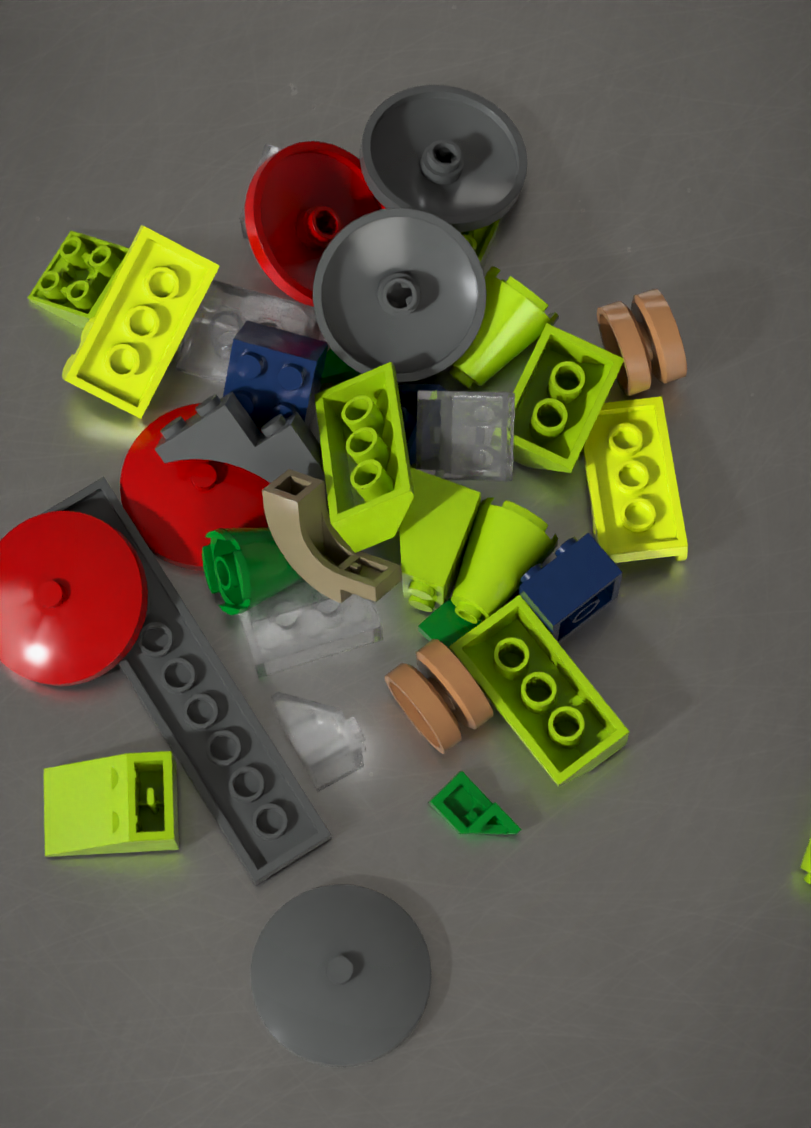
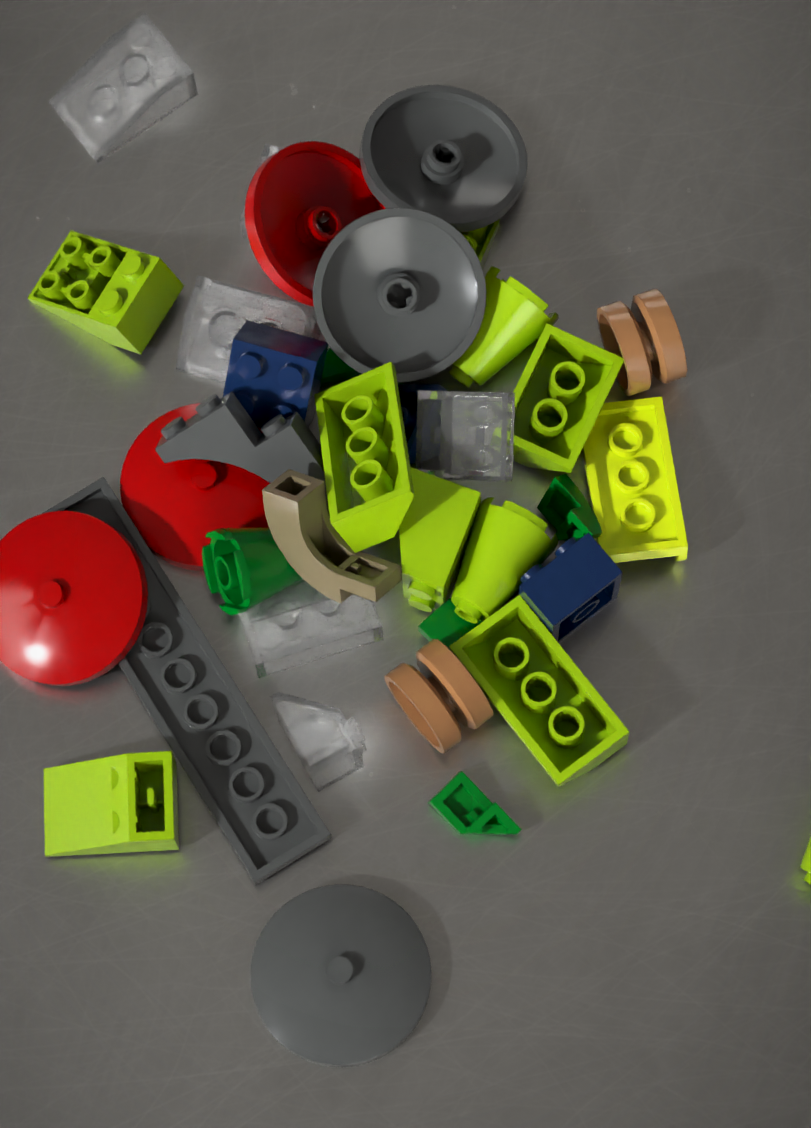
neon yellow hinge [62,225,220,419] -> none
none -> clear slope [49,13,198,163]
none -> green slope [537,474,602,540]

